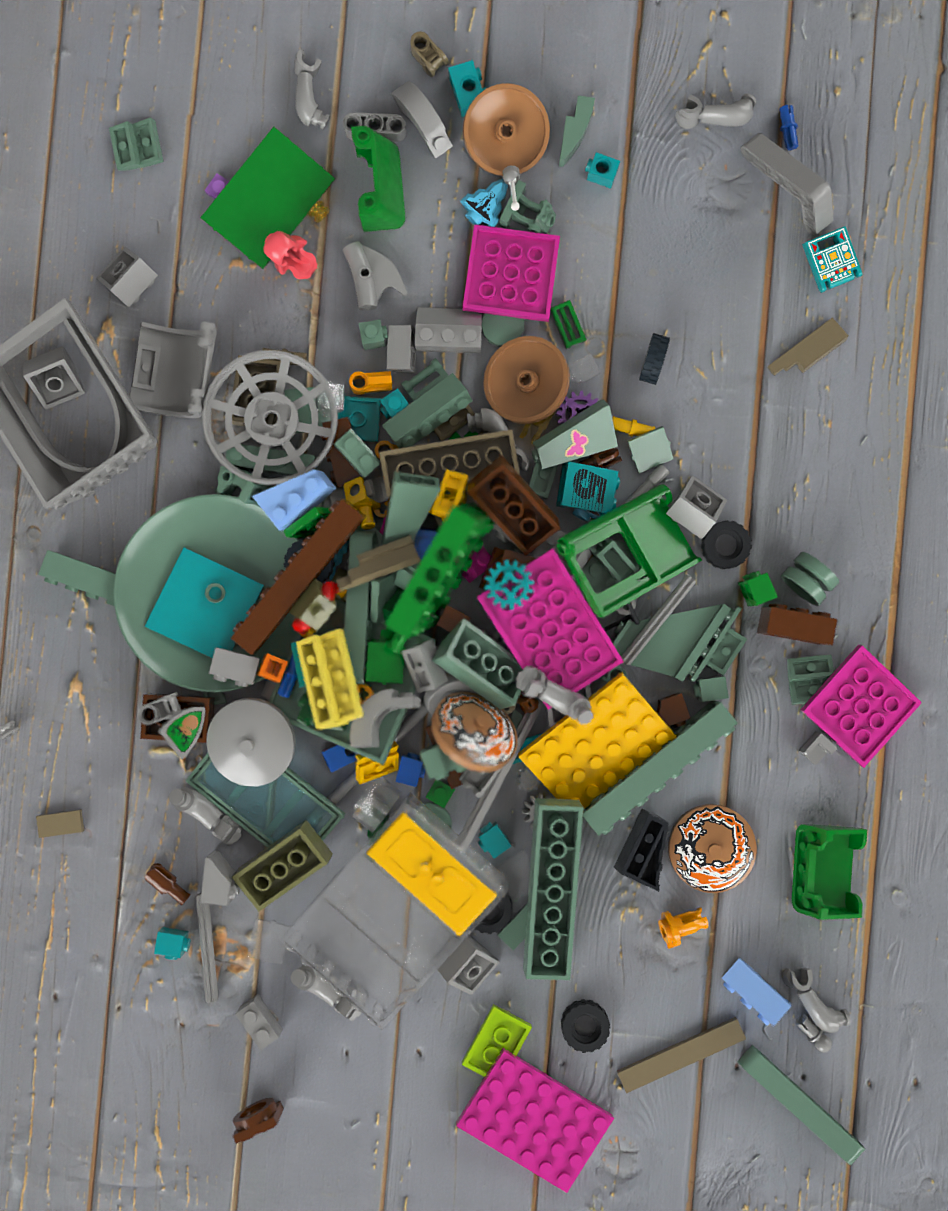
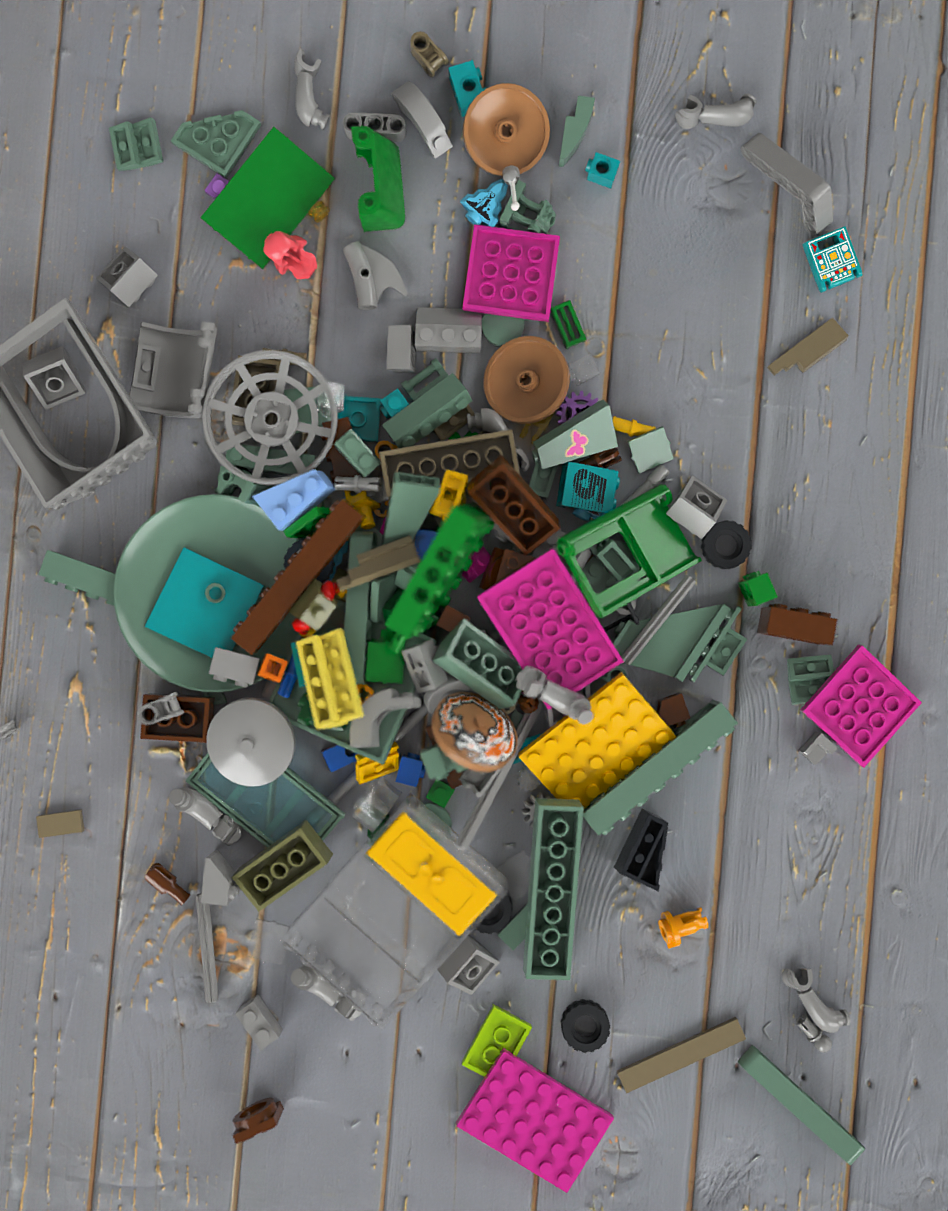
teal brick [154,927,191,960] -> none
shield [159,707,205,760] -> none
light orange piece [349,371,392,395] -> none
sand green brick [359,319,388,350] -> none
teal brick [478,822,512,859] -> none
teal gear [484,560,534,610] -> none
black wheel [639,333,670,385] -> none
dish [668,804,757,893] -> none
sand green brick [693,676,729,702] -> none
light blue wedge [722,958,792,1026] -> none
blue axle [779,105,798,151] -> none
sand green wheel [781,552,839,606] -> none
green windscreen [792,824,867,920] -> none
none -> sand green plate [171,110,262,179]
none -> light grey pin [334,475,381,493]

